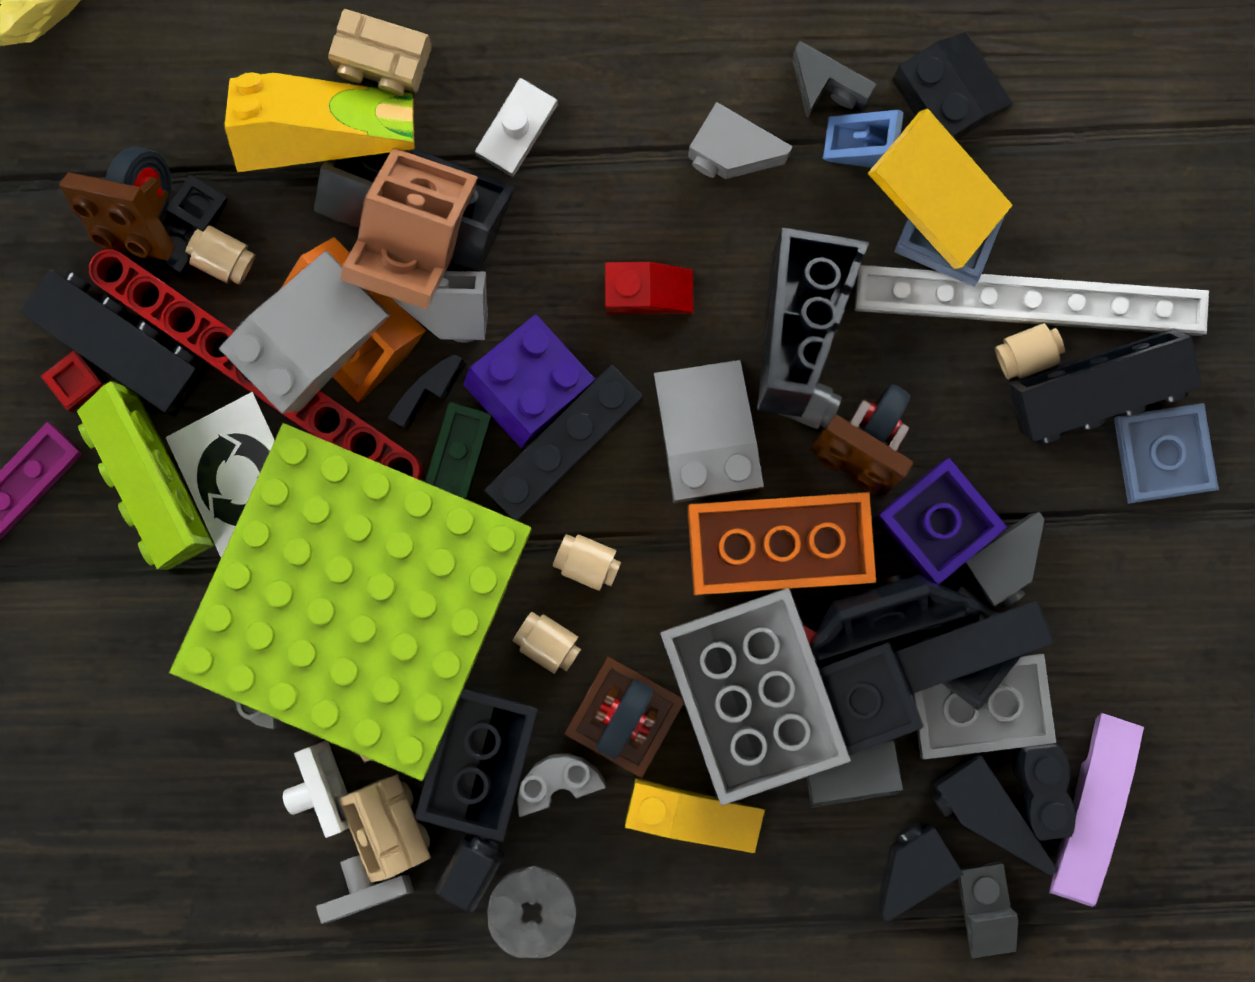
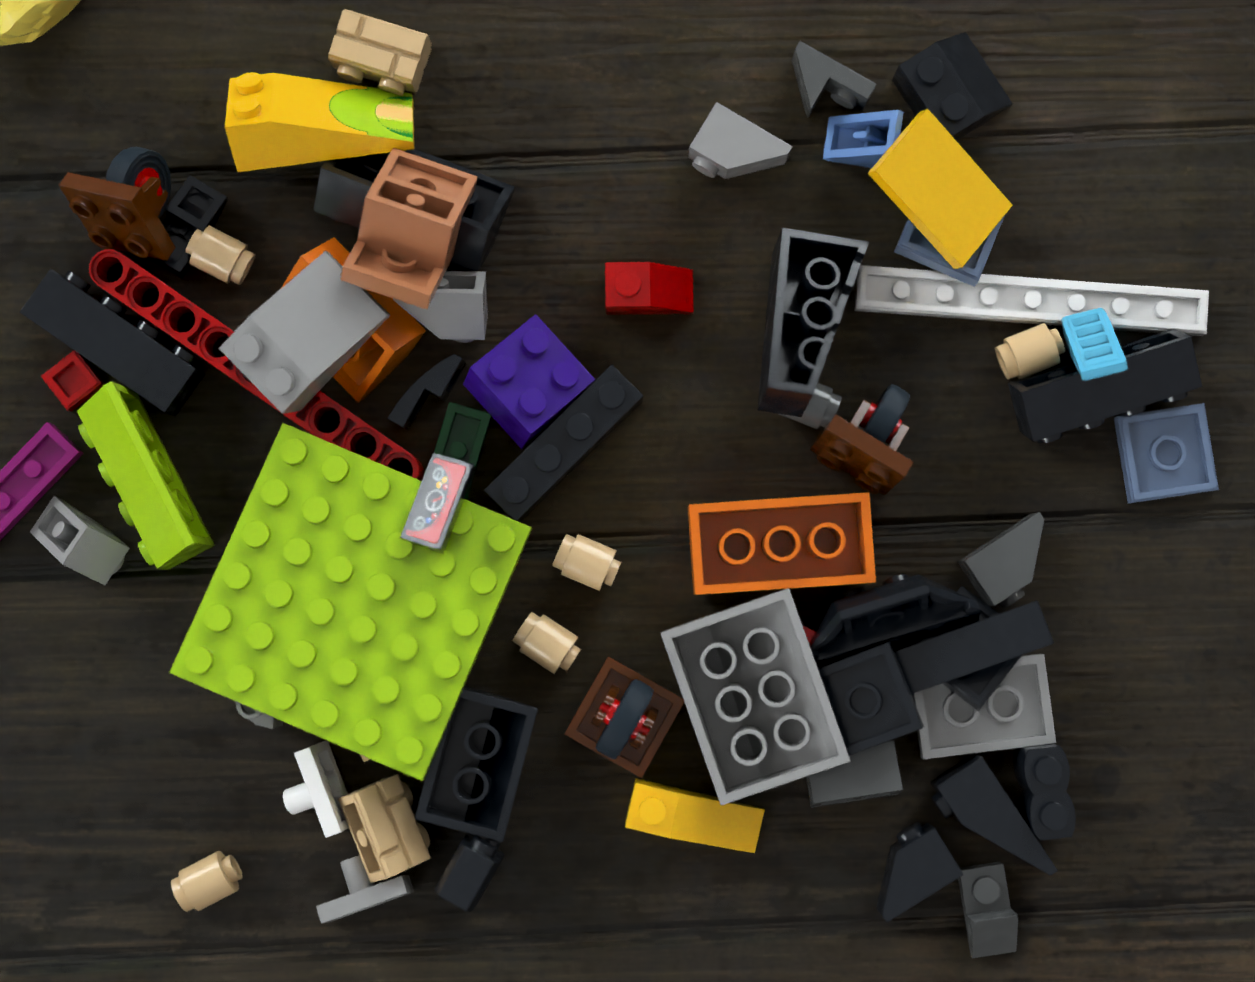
white sticker [166,392,275,558] -> none
white tile [475,78,558,177] -> none
clear plate [487,866,577,959] -> none
light grey cylinder [517,752,606,817] -> none
light grey slope [654,360,764,503] -> none
dark purple brick [873,458,1007,585] -> none
lavender slope [1049,713,1144,907] -> none
none -> light grey slope [30,495,130,585]
none -> tan brick [171,851,243,912]
none -> slope [400,453,476,554]
none -> medium azure slope [1061,308,1128,381]

